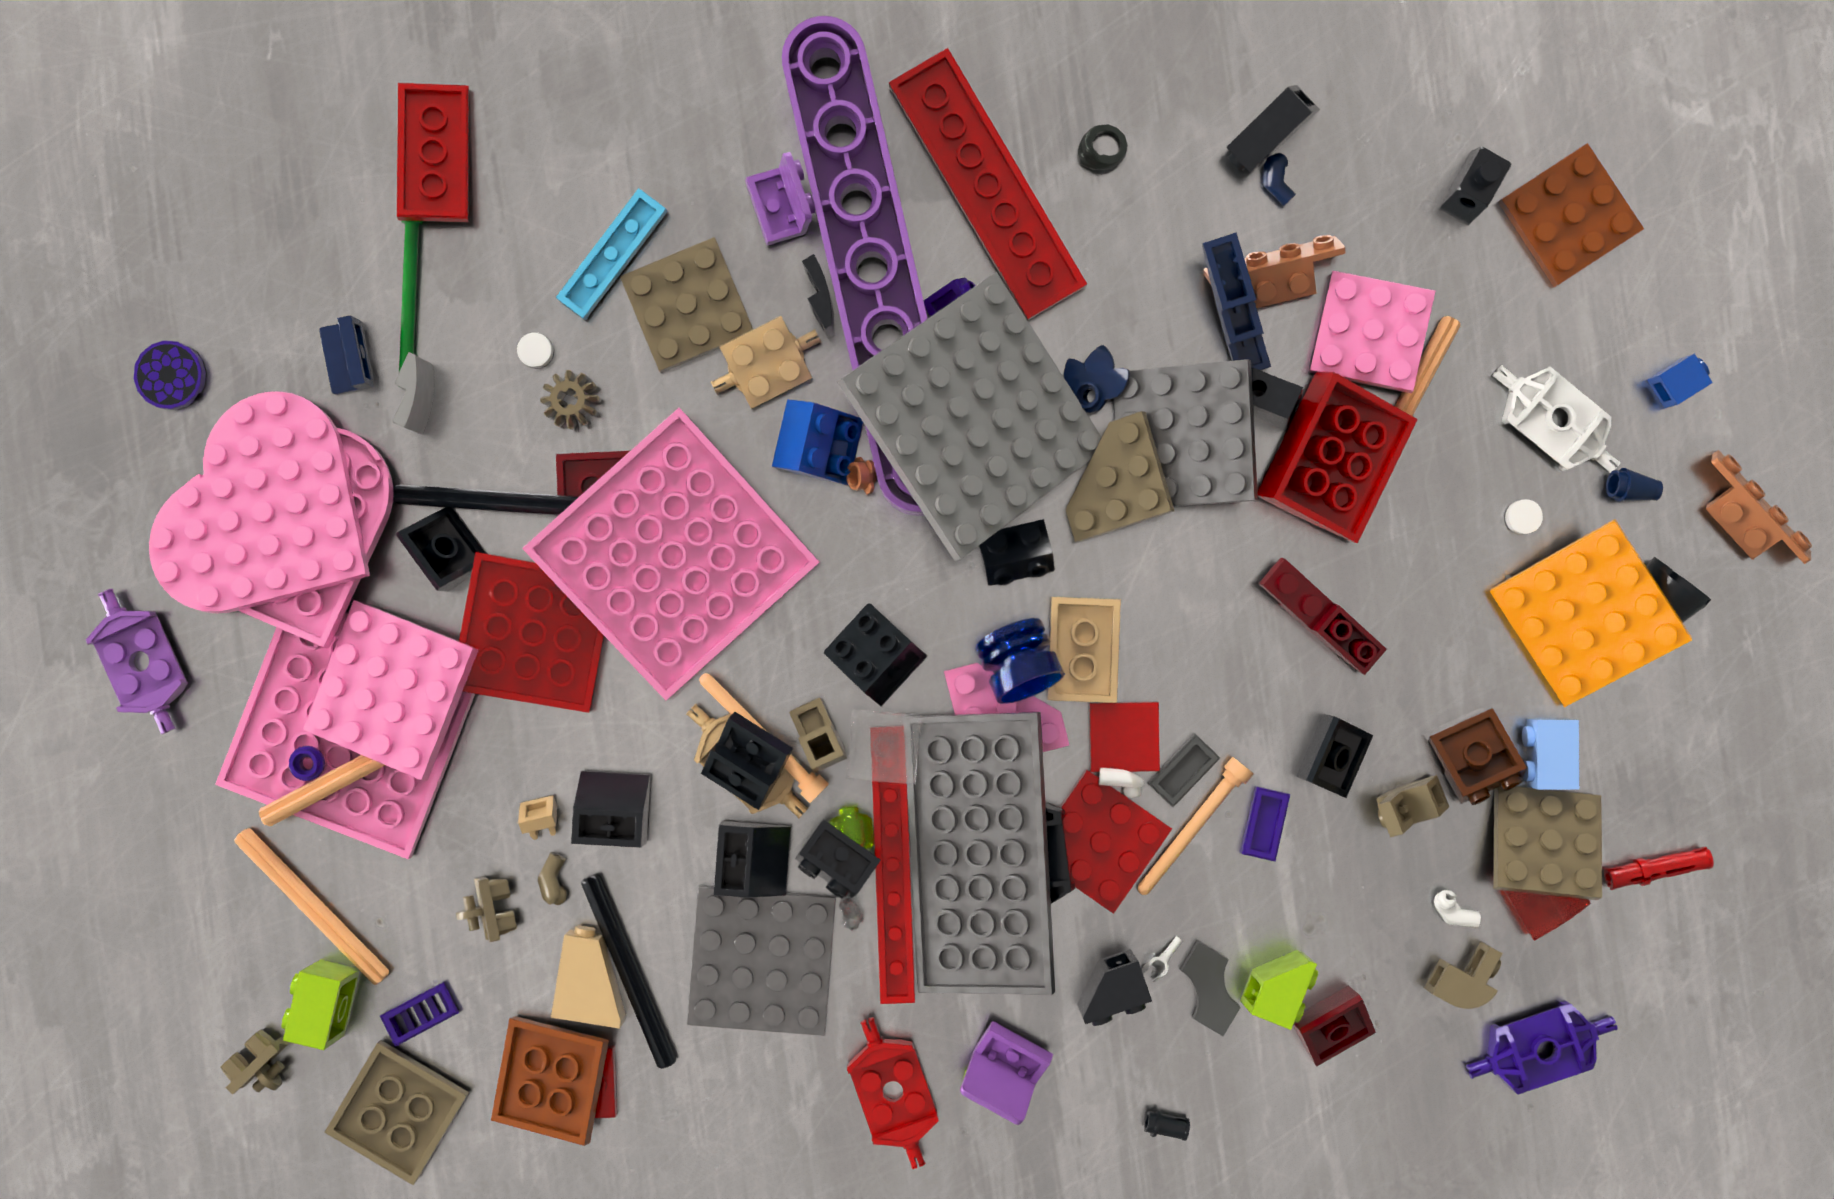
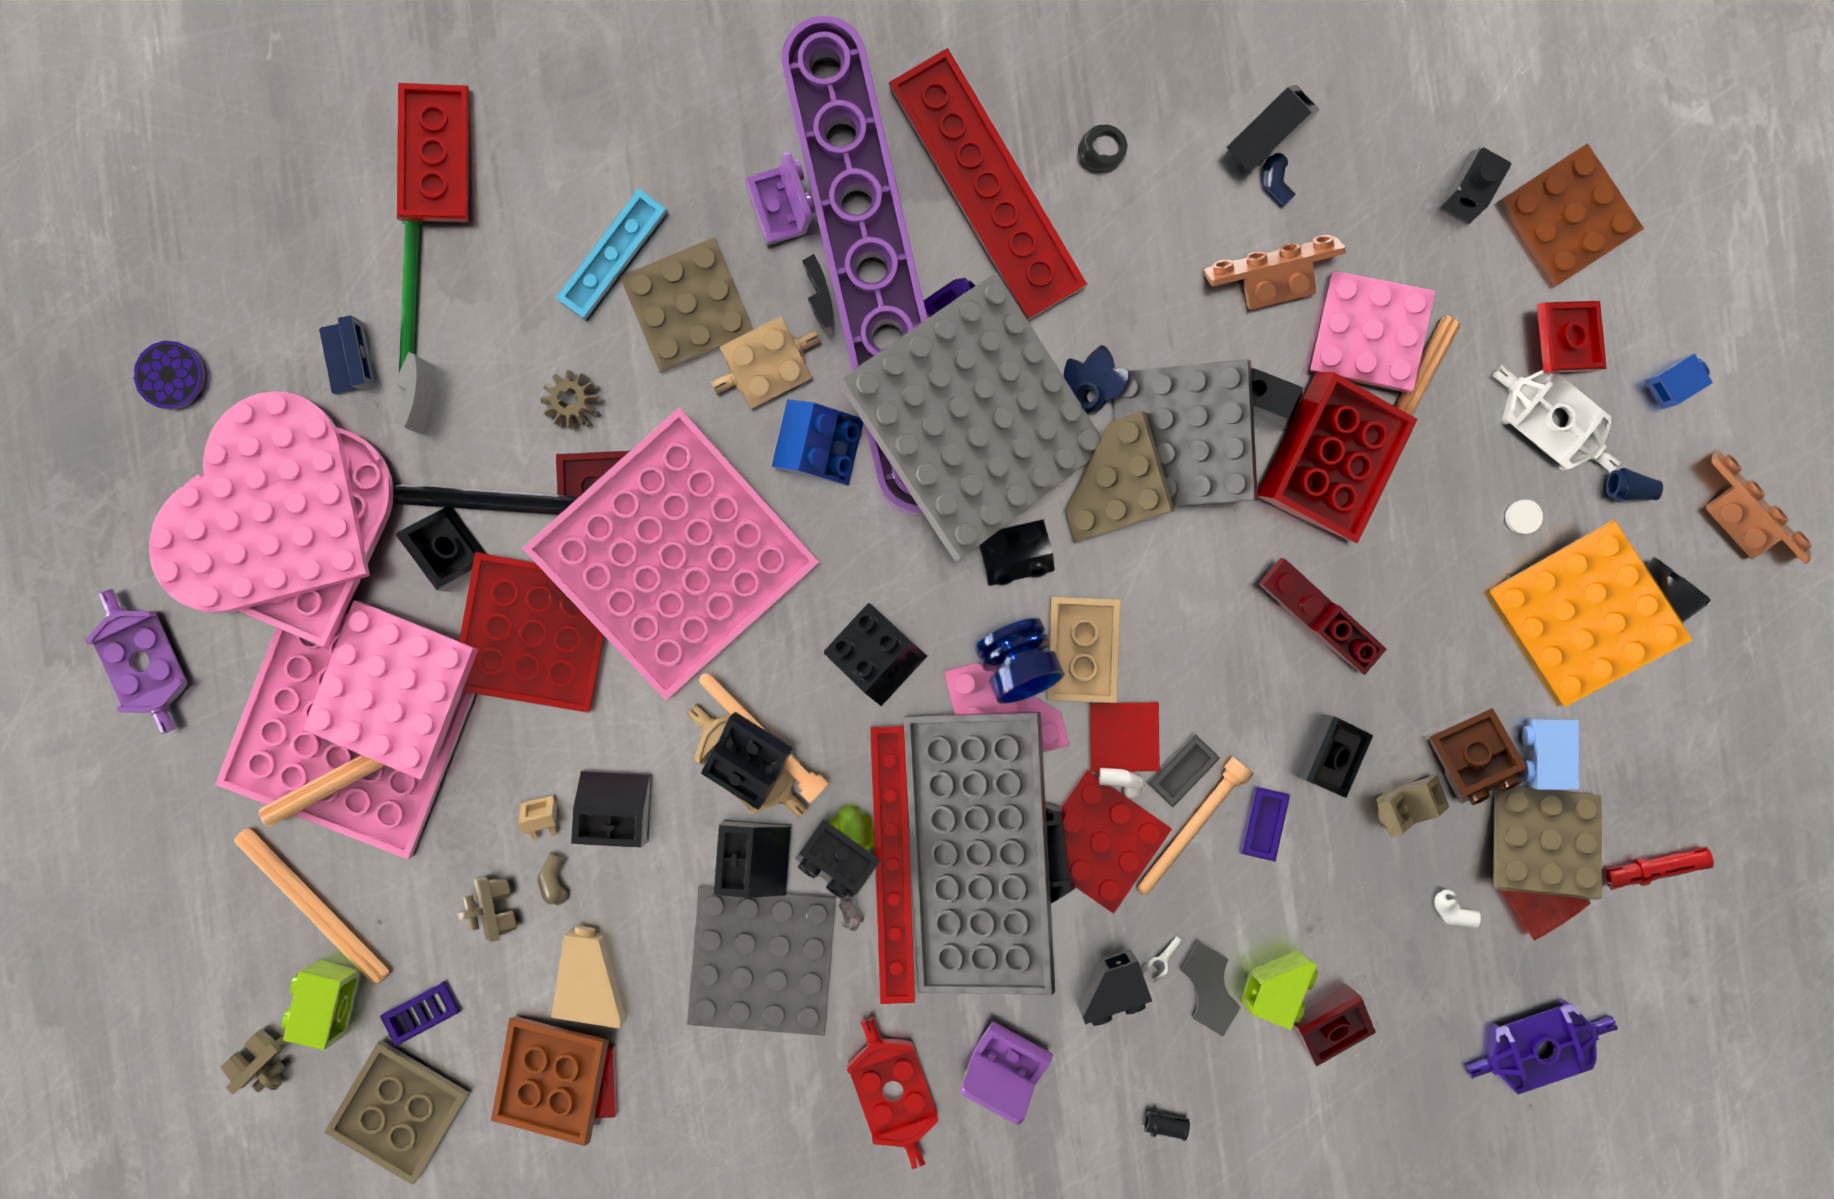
dark purple plate [289,746,325,781] -> none
white tile [517,333,553,368] -> none
black axle [581,875,676,1069] -> none
dark tan brick [789,698,848,773] -> none
nougat plate [846,457,877,494] -> none
clear plate [846,709,921,785] -> none
dark blue slope [1202,232,1271,370] -> none
dark tan brick [1424,941,1503,1009] -> none
none -> red plate [1537,301,1607,373]

